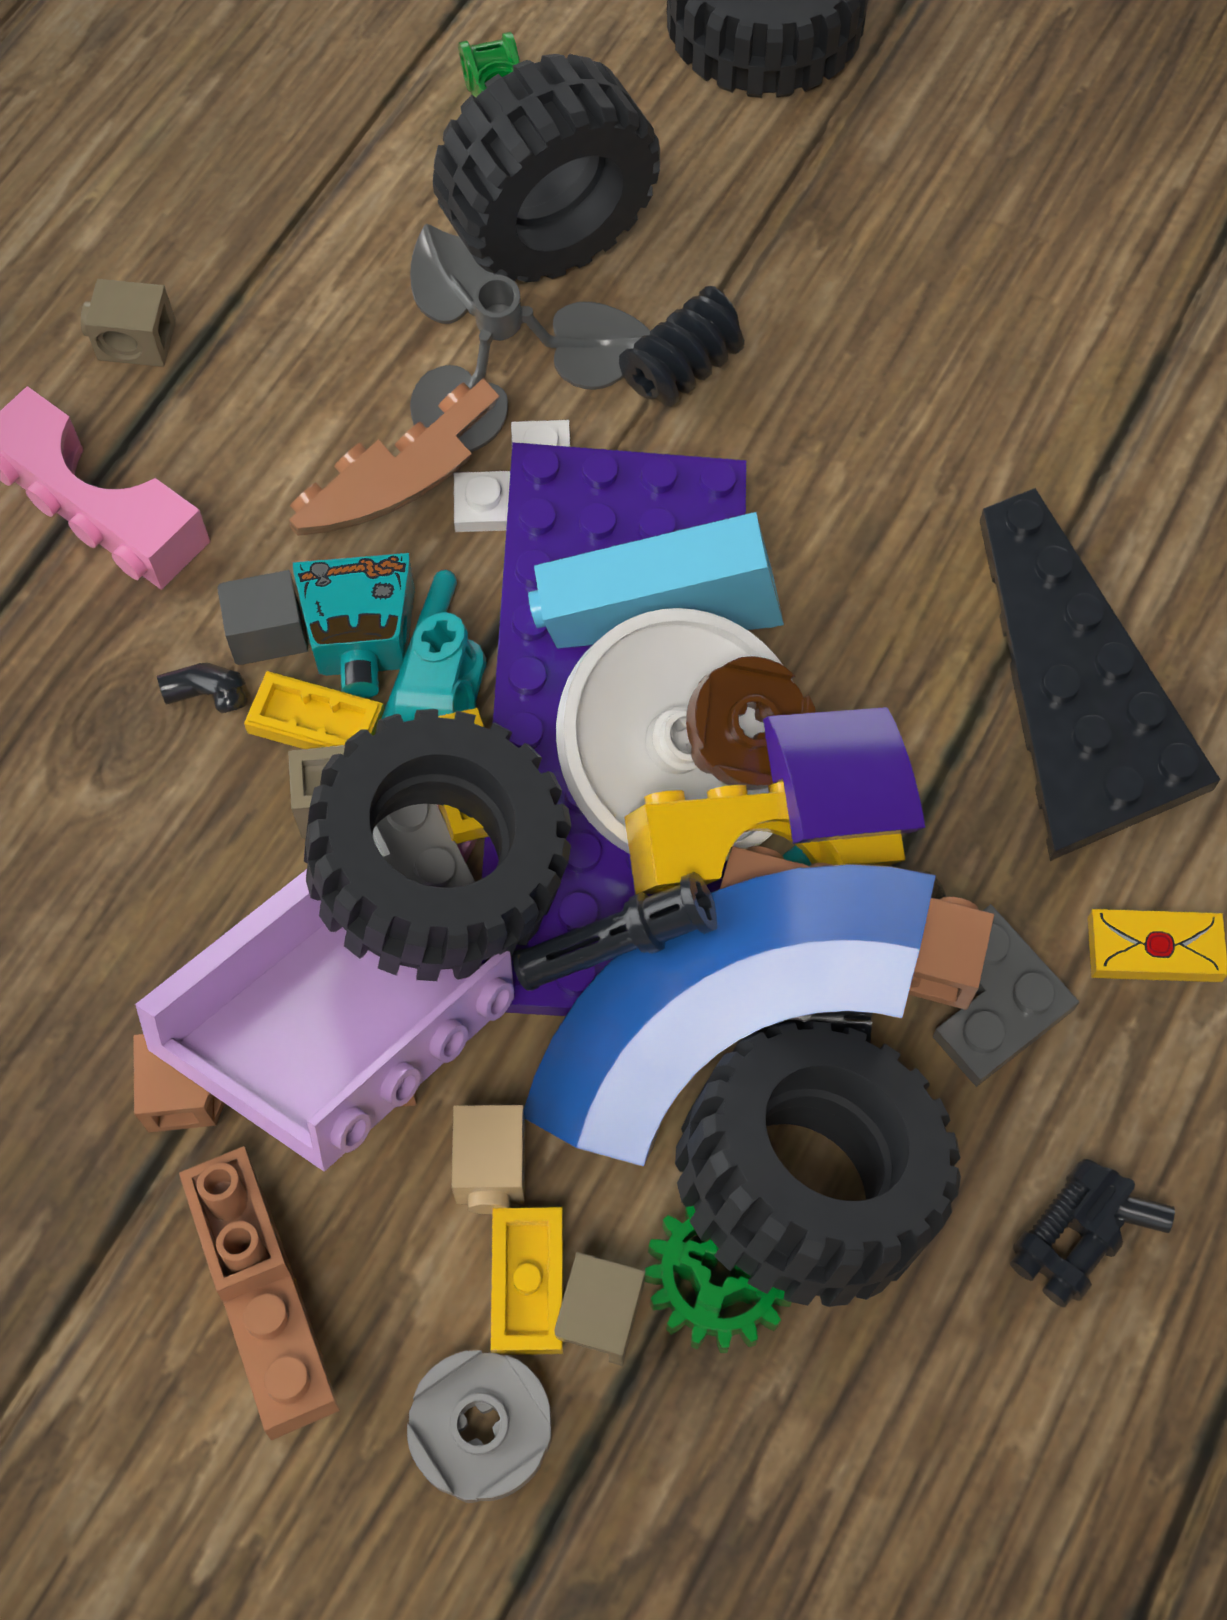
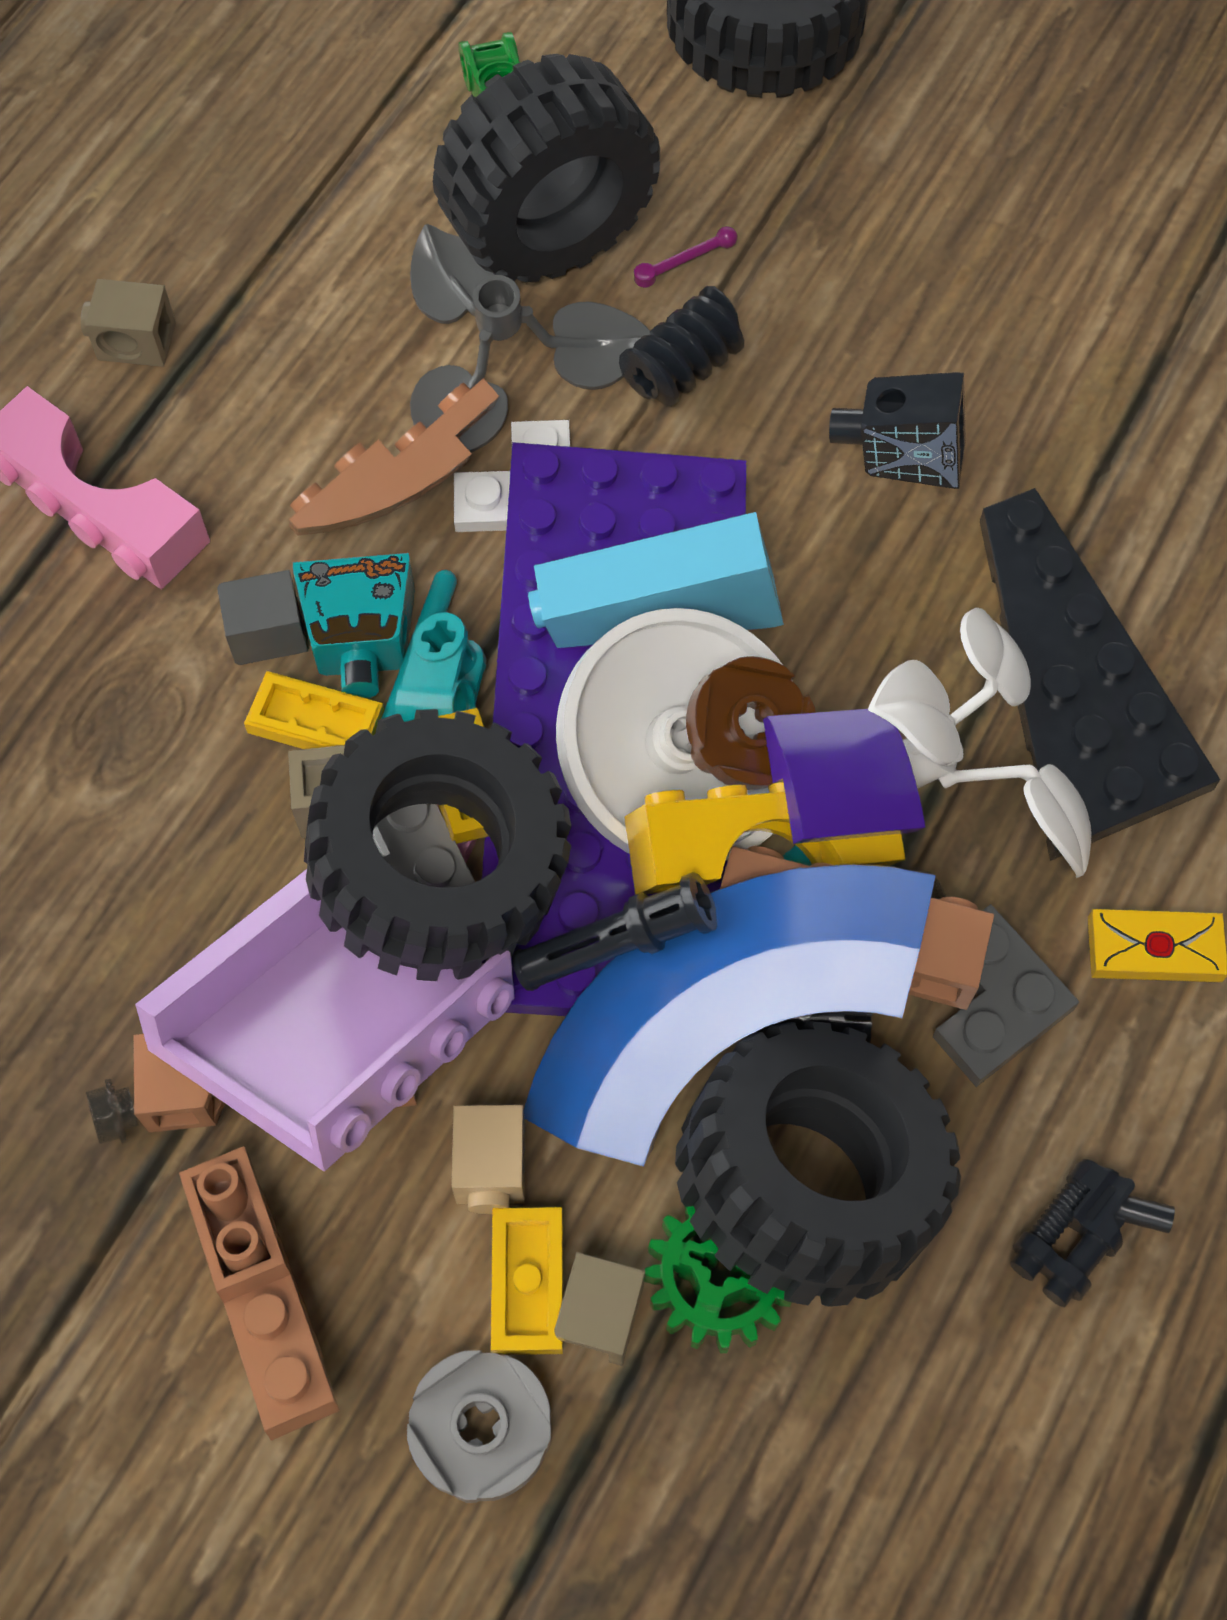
black arm [157,662,248,713] -> none
none -> clear smoke plate [86,1079,139,1144]
none -> magenta hinge [634,226,738,288]
none -> black torso [829,372,966,489]
none -> white plant [868,608,1091,878]

